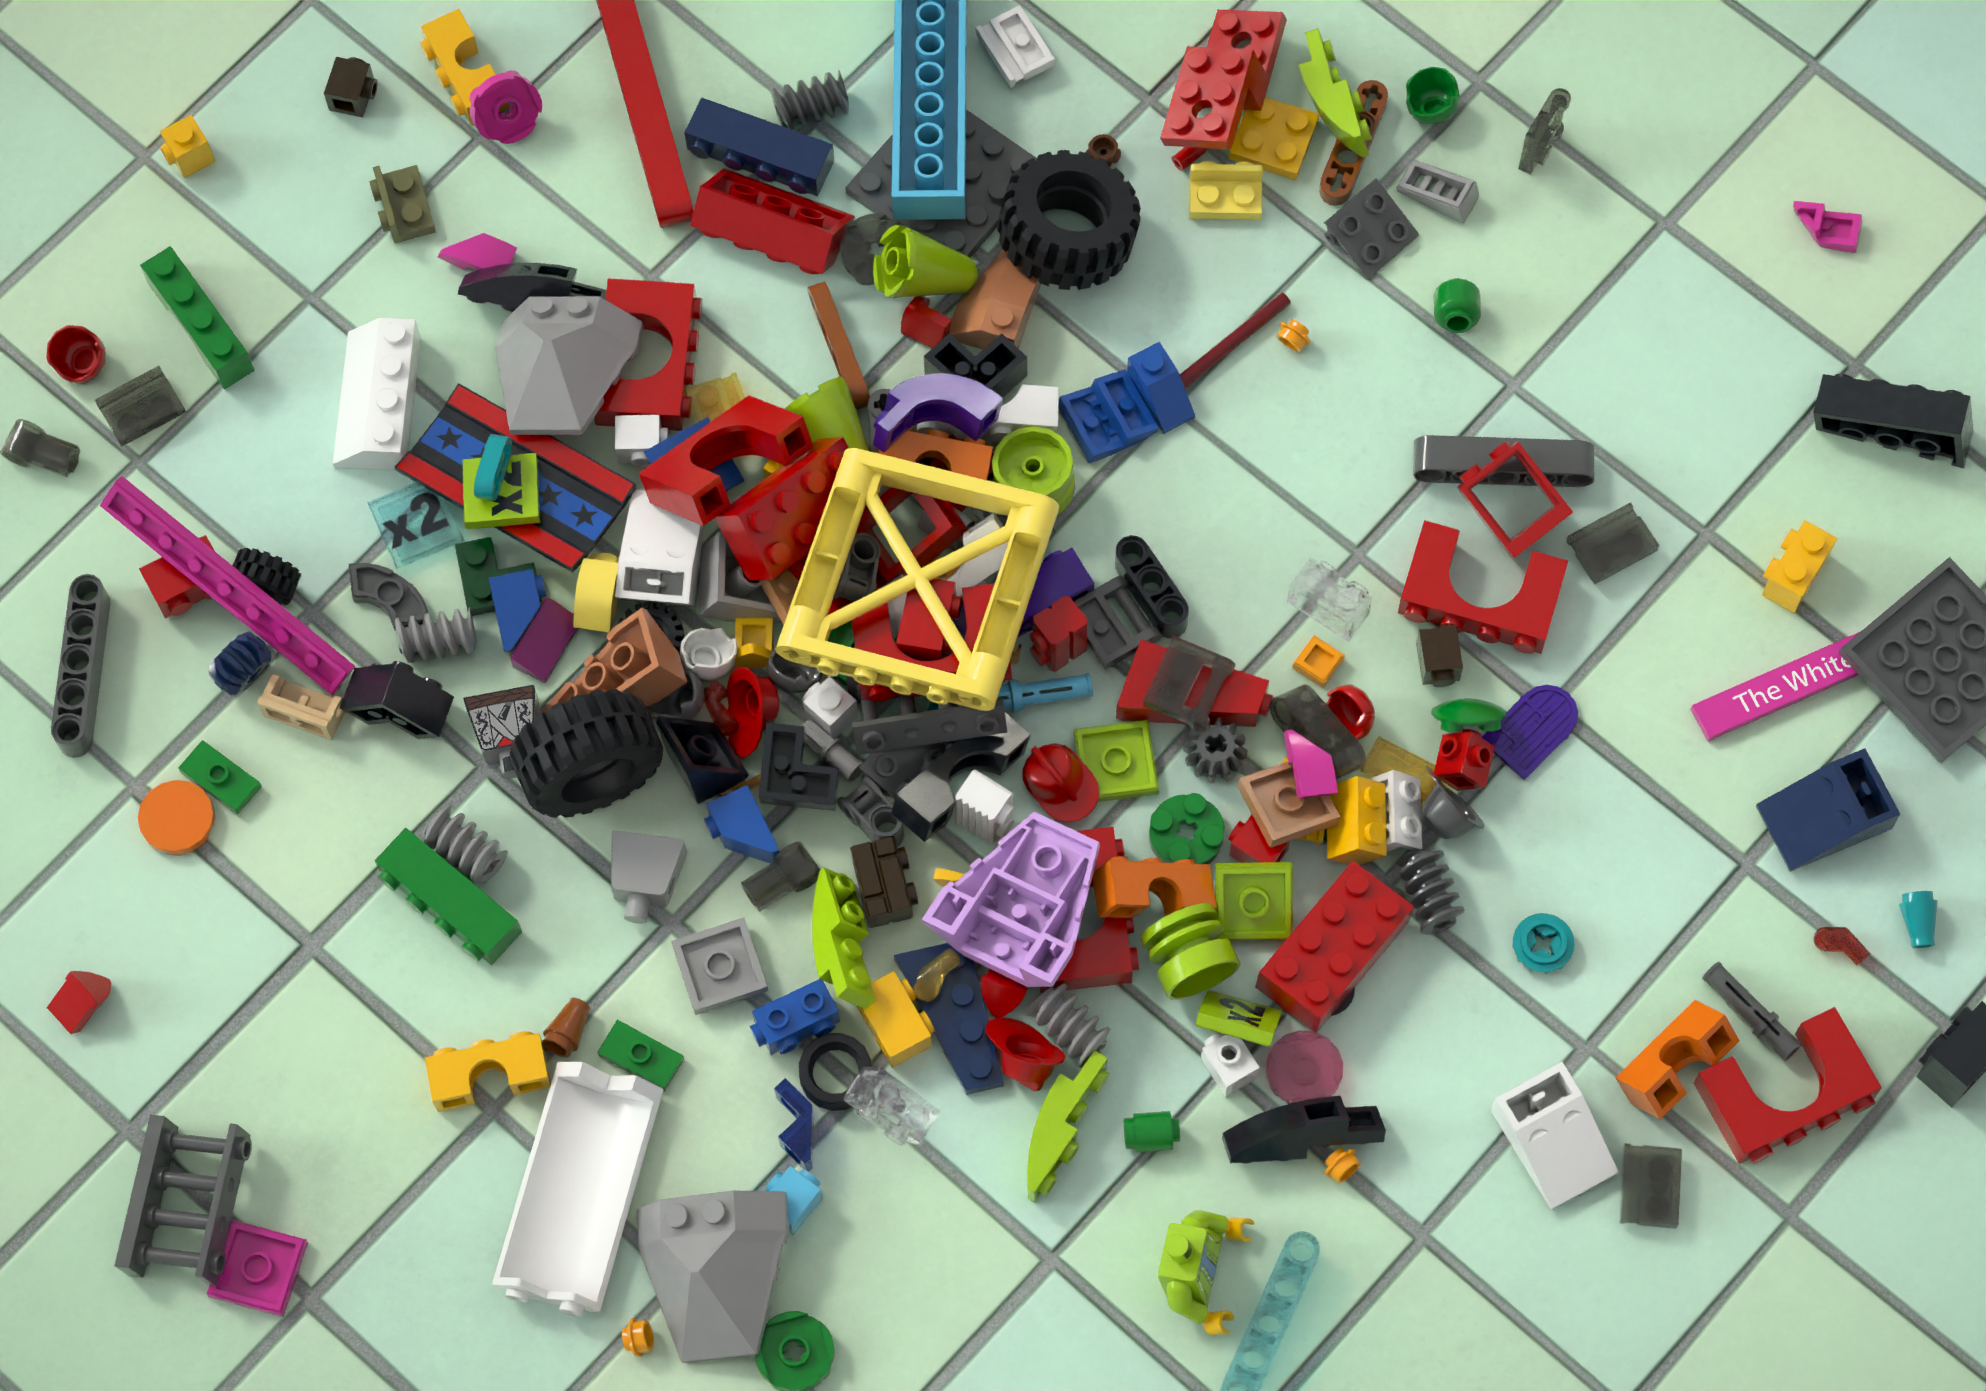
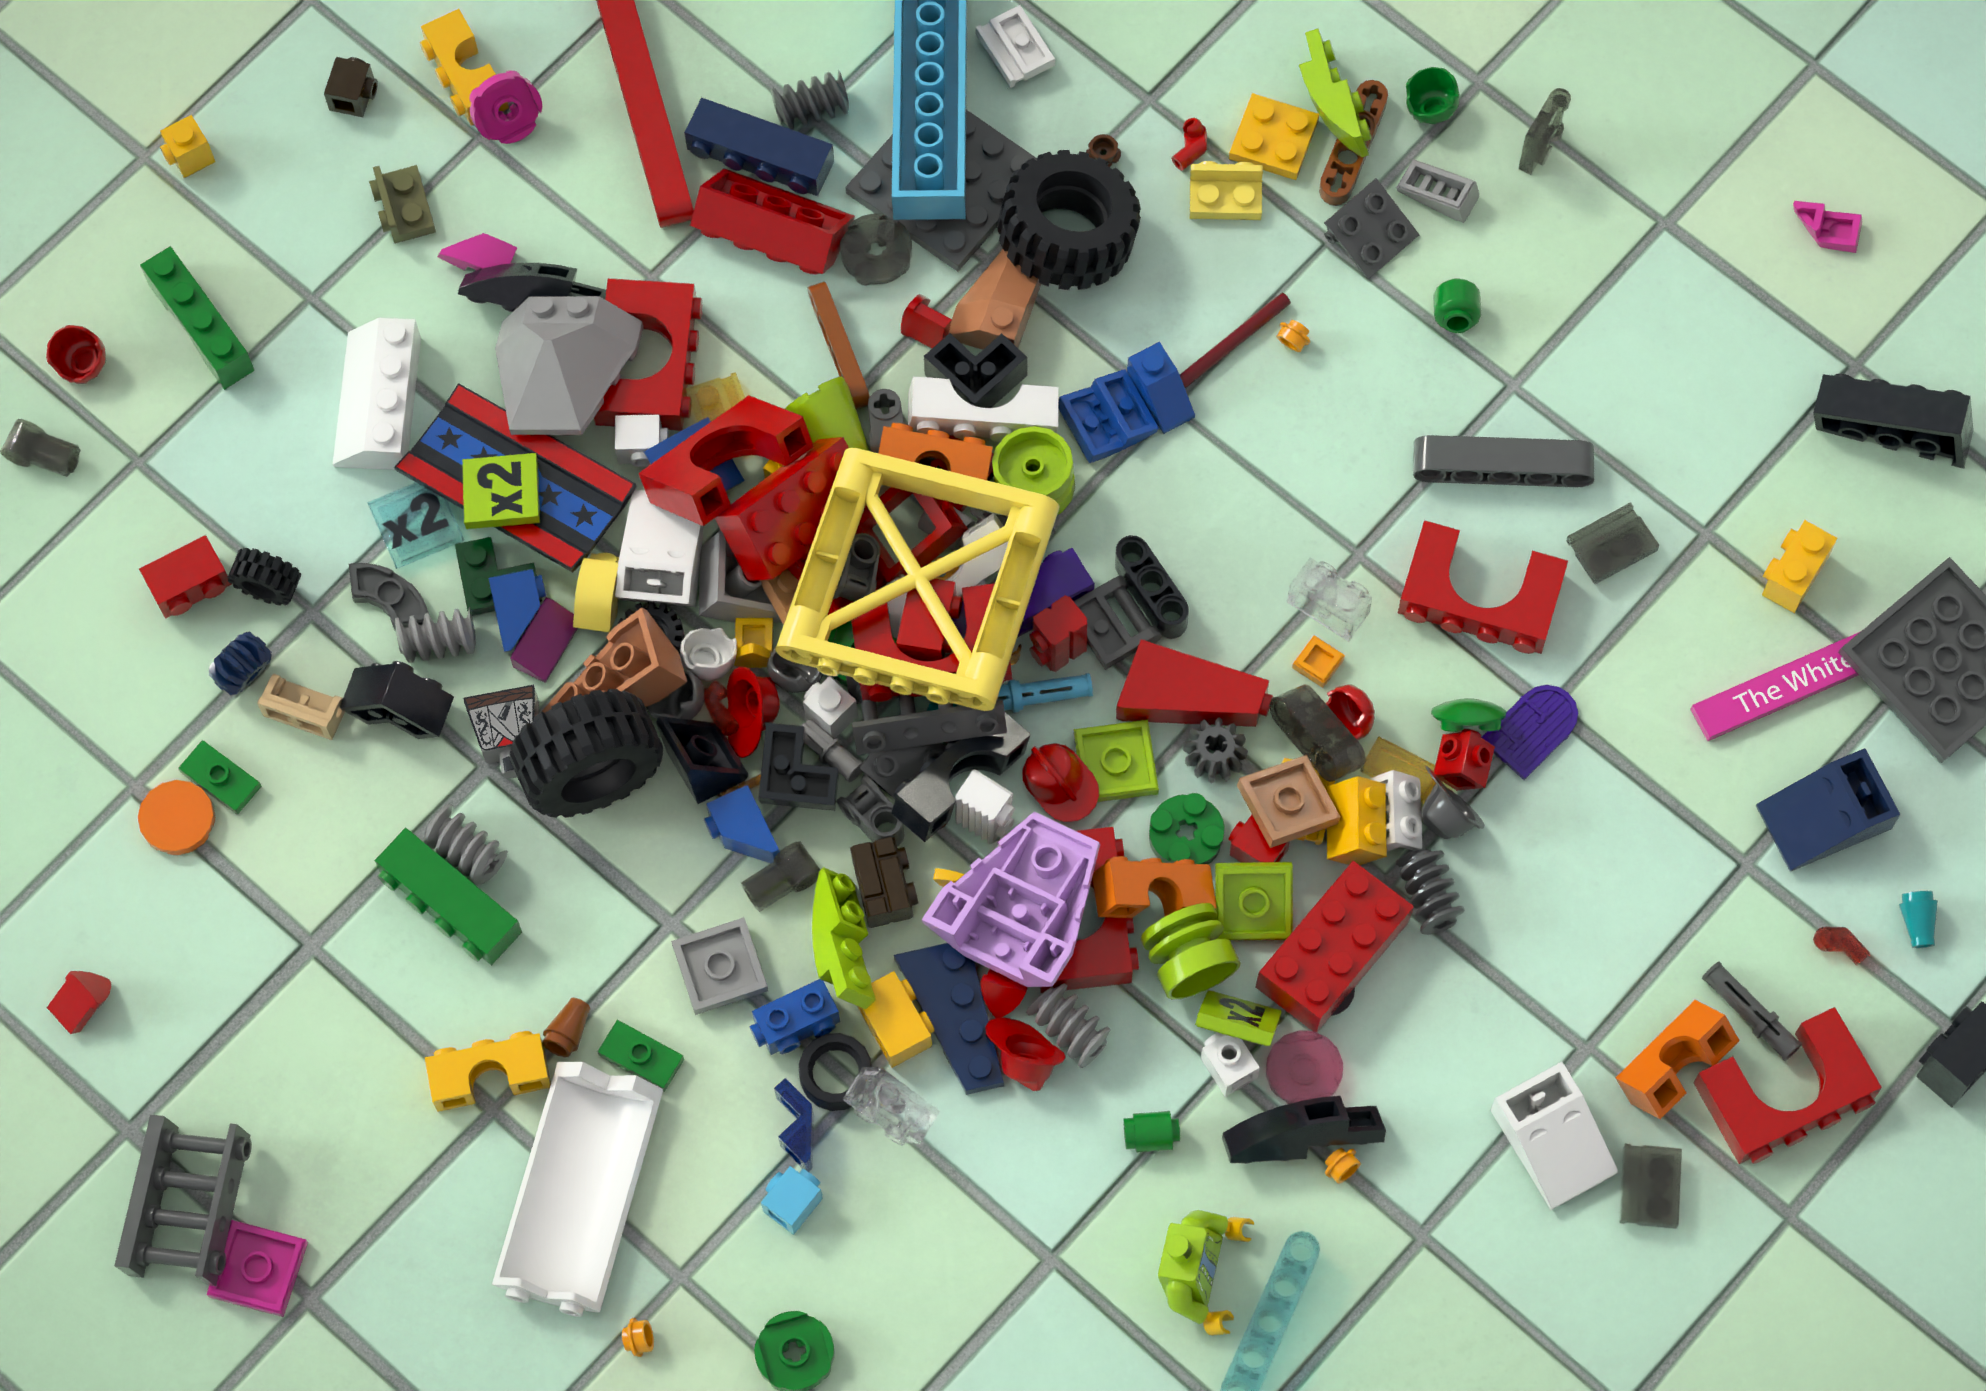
dark grey beam [51,574,110,758] -> none
clear smoke plate [95,366,186,447] -> none
dark pink tile [100,476,355,696] -> none
teal beam [474,434,512,501] -> none
light grey torso [611,830,687,924] -> none
light grey wedge [637,1190,789,1363] -> none
lime cone [873,225,978,298] -> none
arch [873,373,1003,453] -> none
clear yellow arm [914,948,961,1001] -> none
lime slope [1027,1050,1110,1202] -> none
clear smoke plate [1143,636,1236,732] -> none
bracket [1160,9,1287,149] -> none
dark pink slope [1284,730,1338,799] -> none
dark brown brick [1416,626,1463,687] -> none
red window [1456,441,1573,558] -> none
teal gear [1512,913,1574,974] -> none

